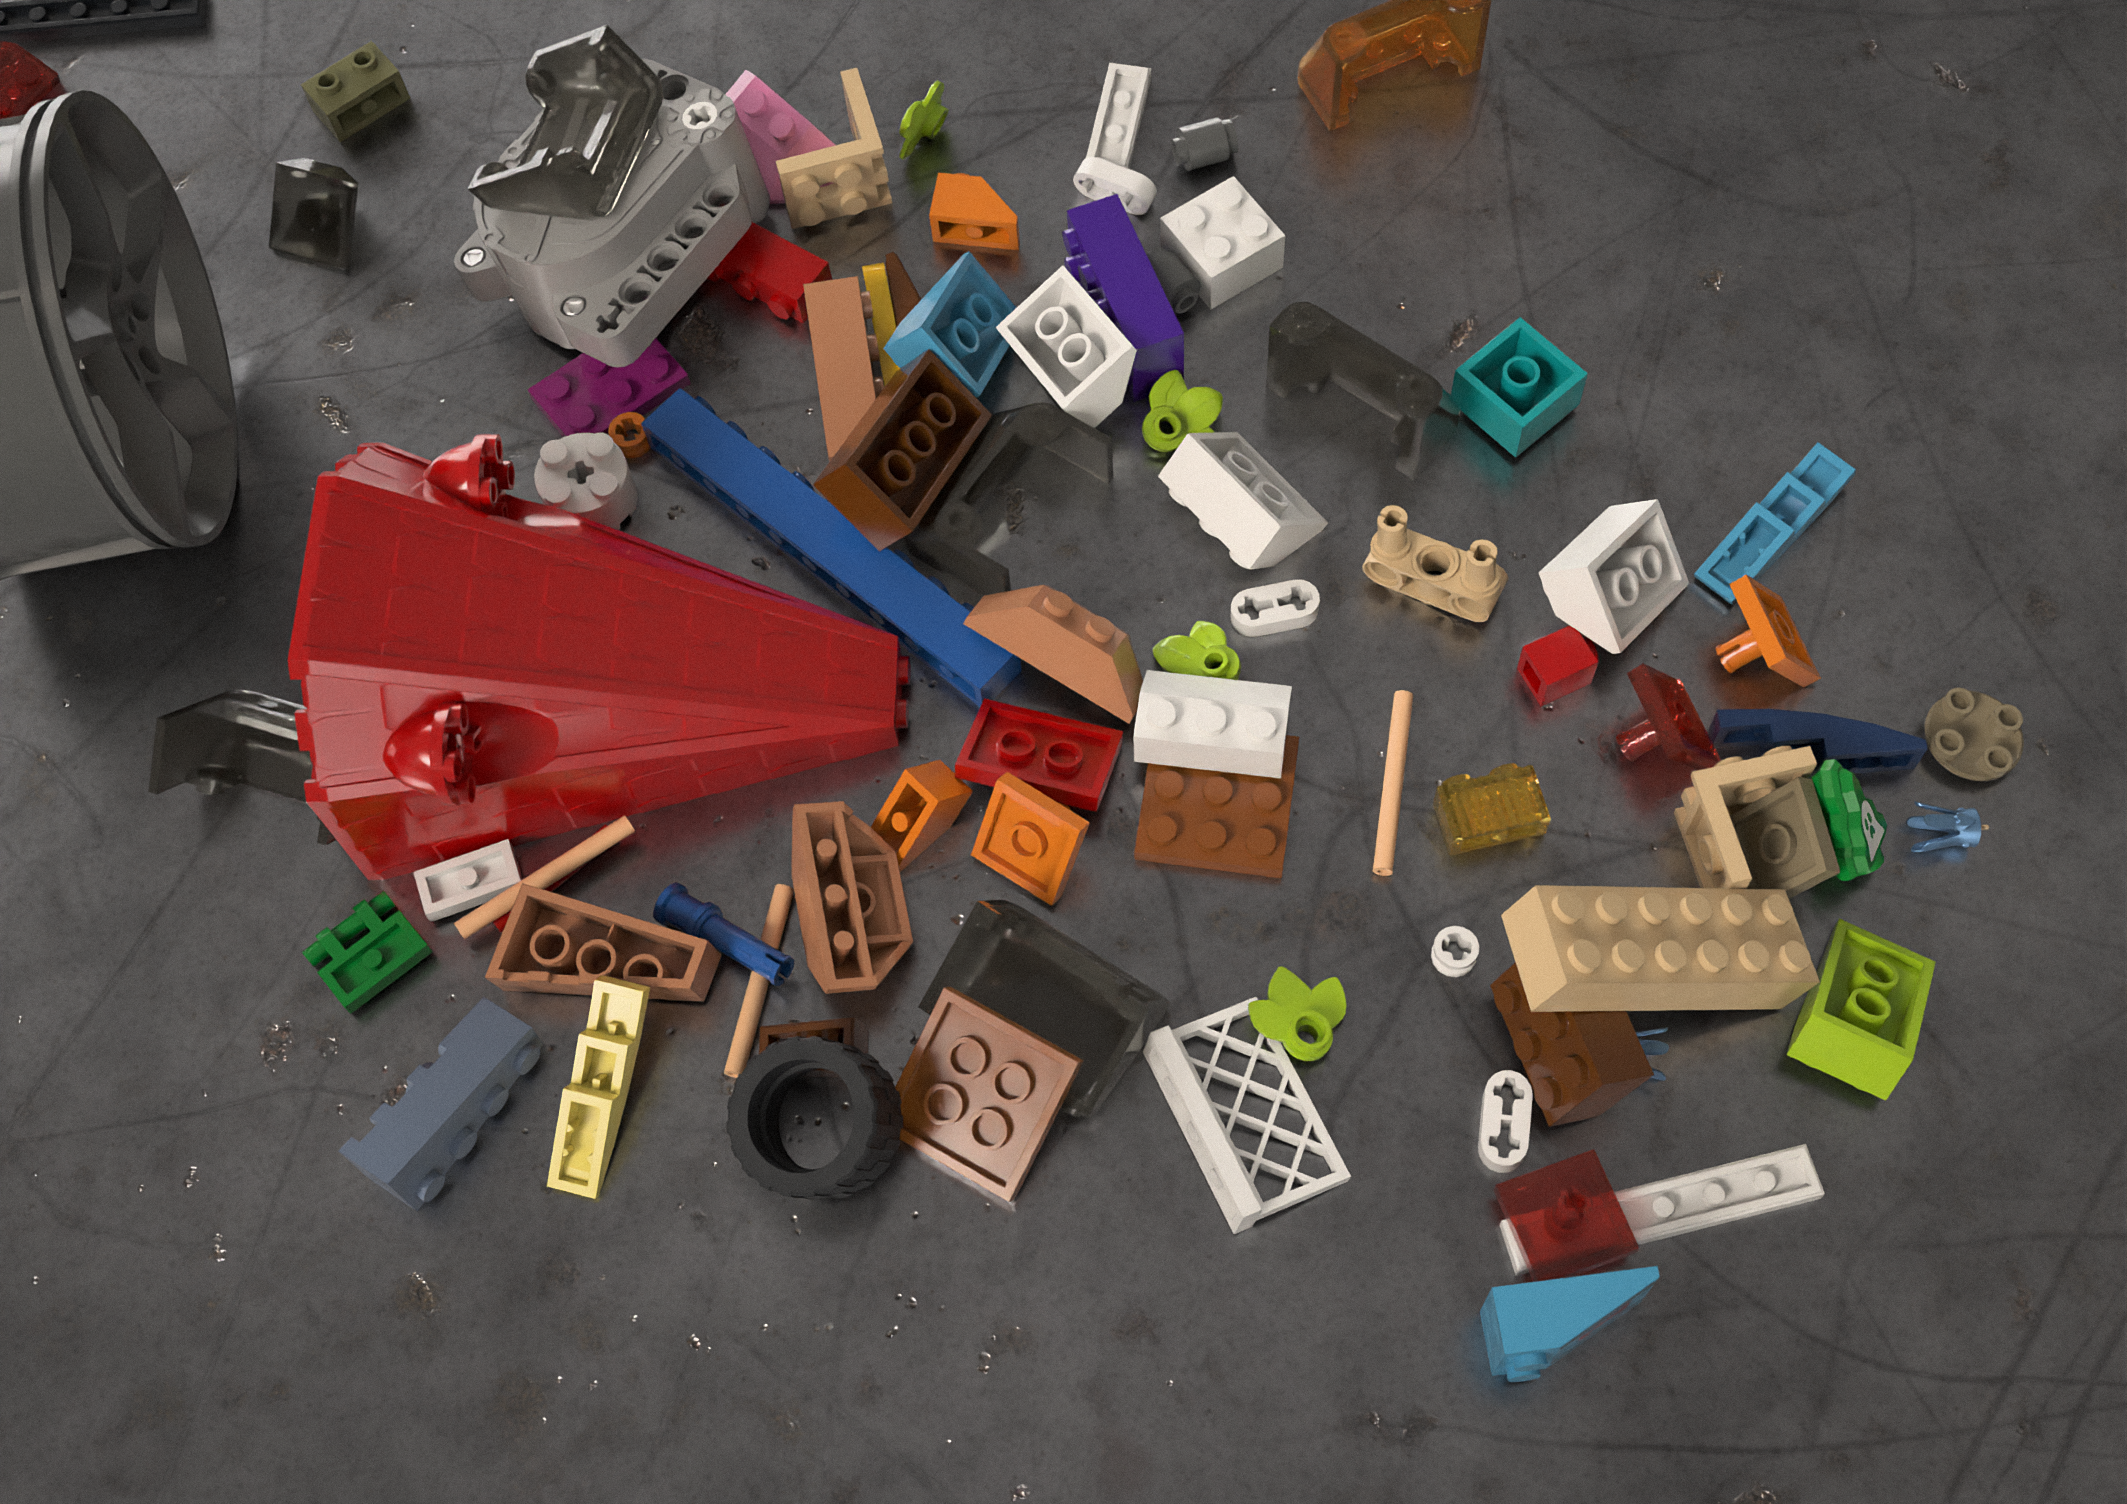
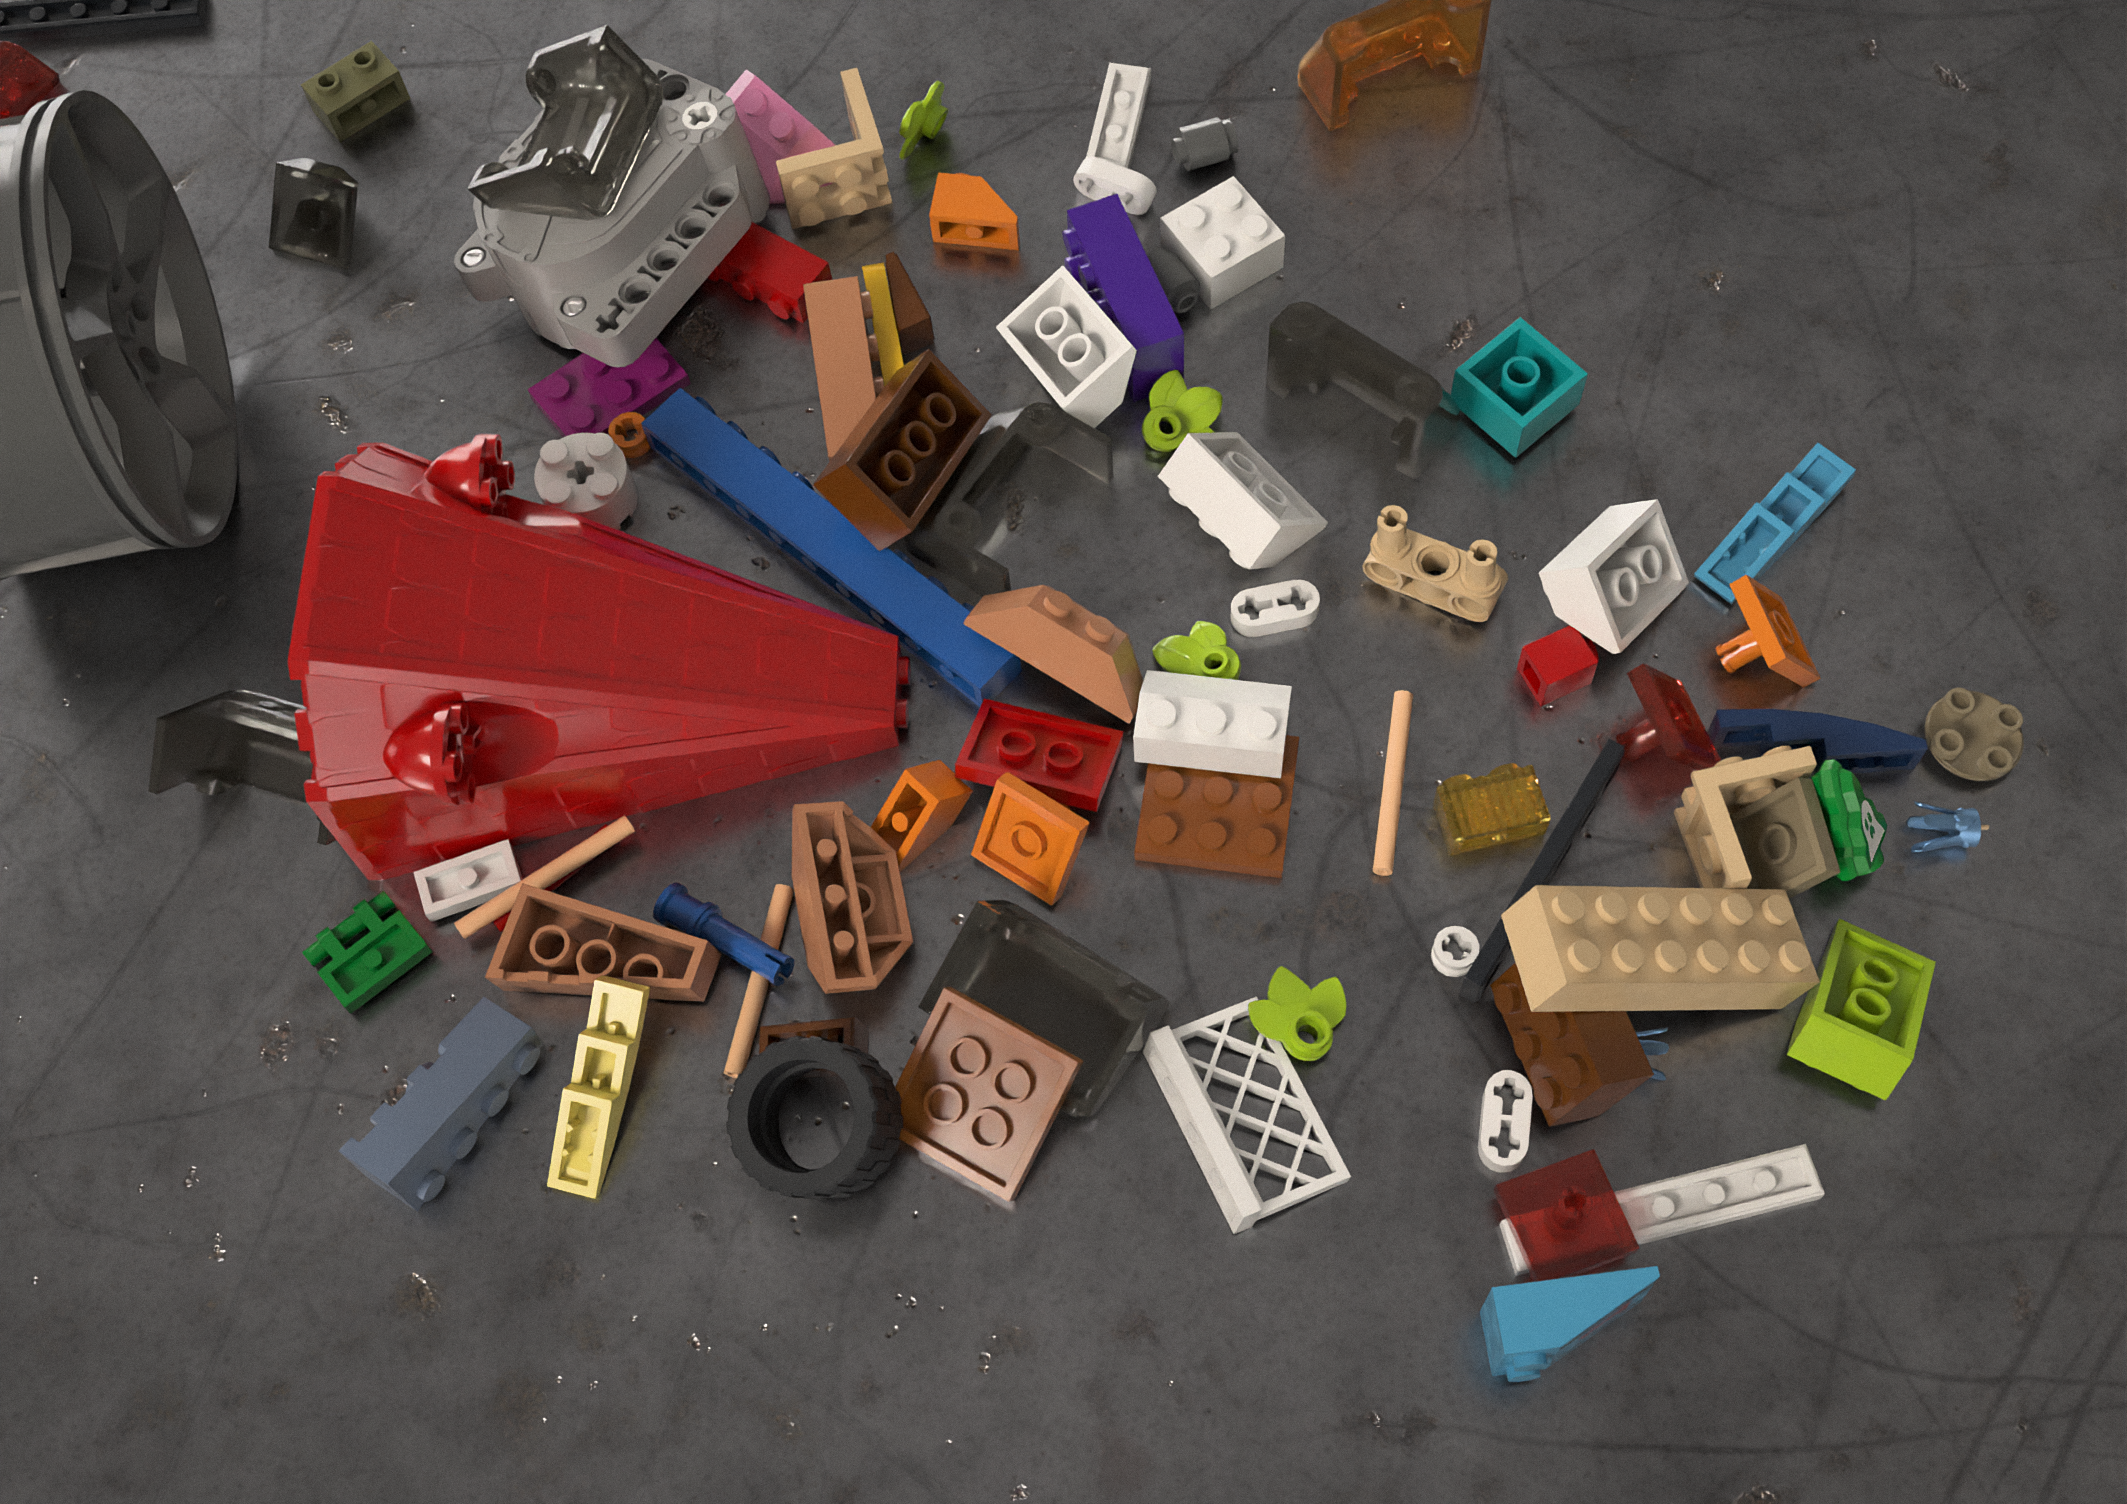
dark azure slope [883,251,1017,397] -> none
none -> black tile [1459,739,1625,1004]

